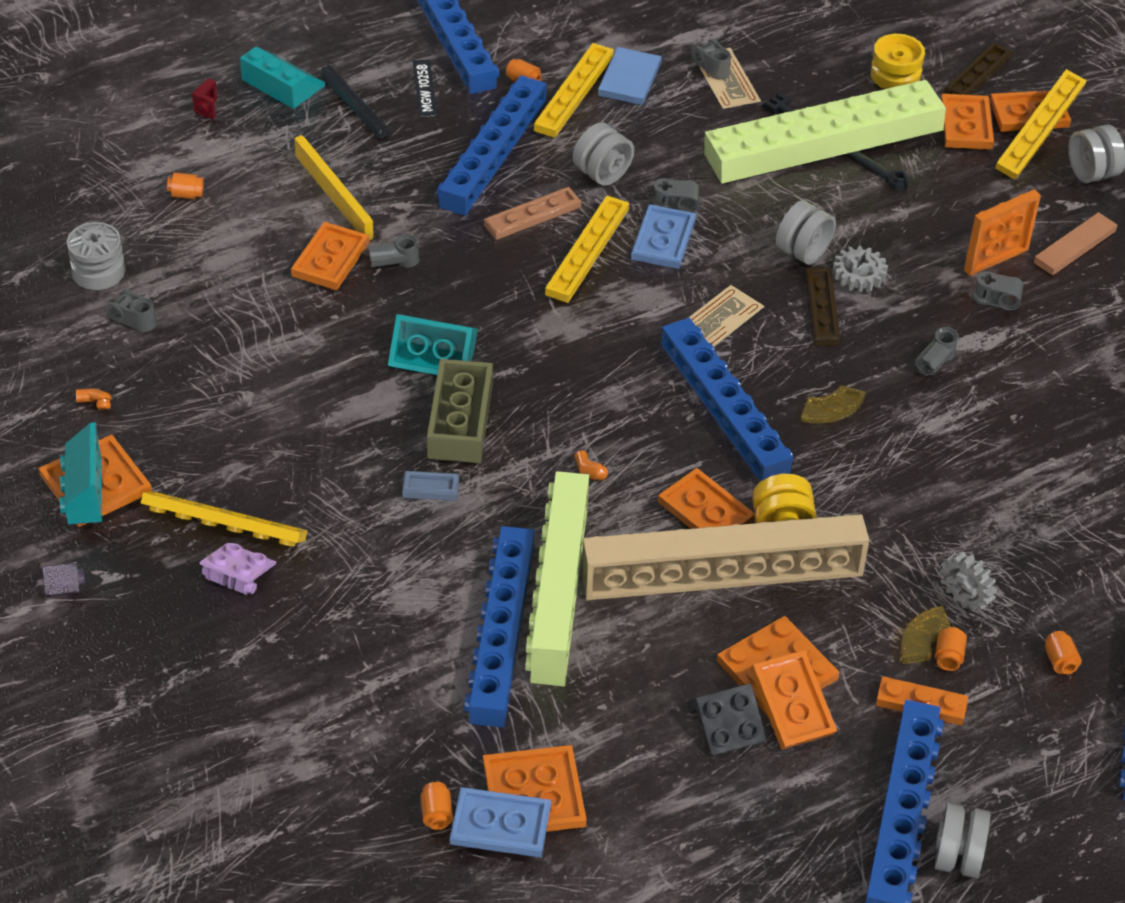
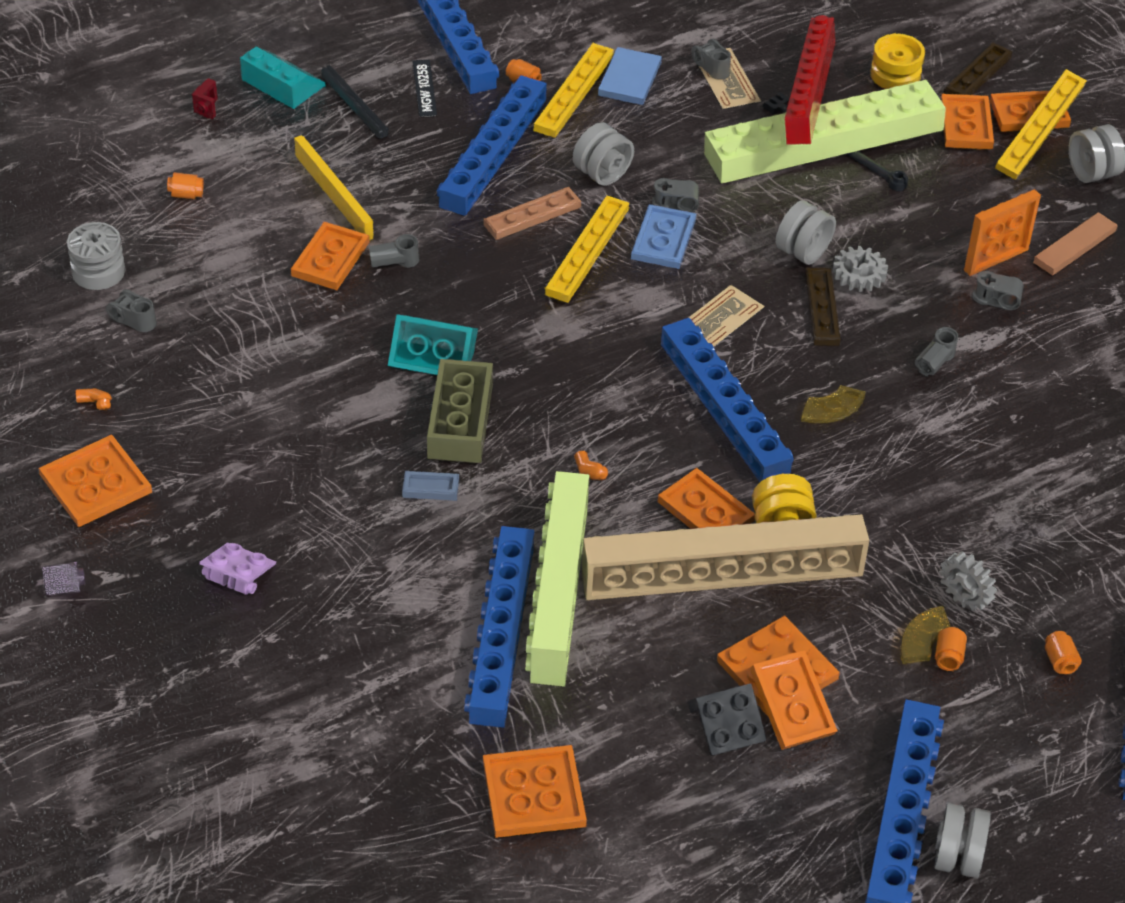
teal slope [60,423,102,524] -> none
yellow plate [141,491,308,546] -> none
orange brick [420,782,454,830] -> none
medium blue tile [450,787,551,857] -> none
orange plate [876,676,969,726] -> none
none -> red brick [785,15,835,145]

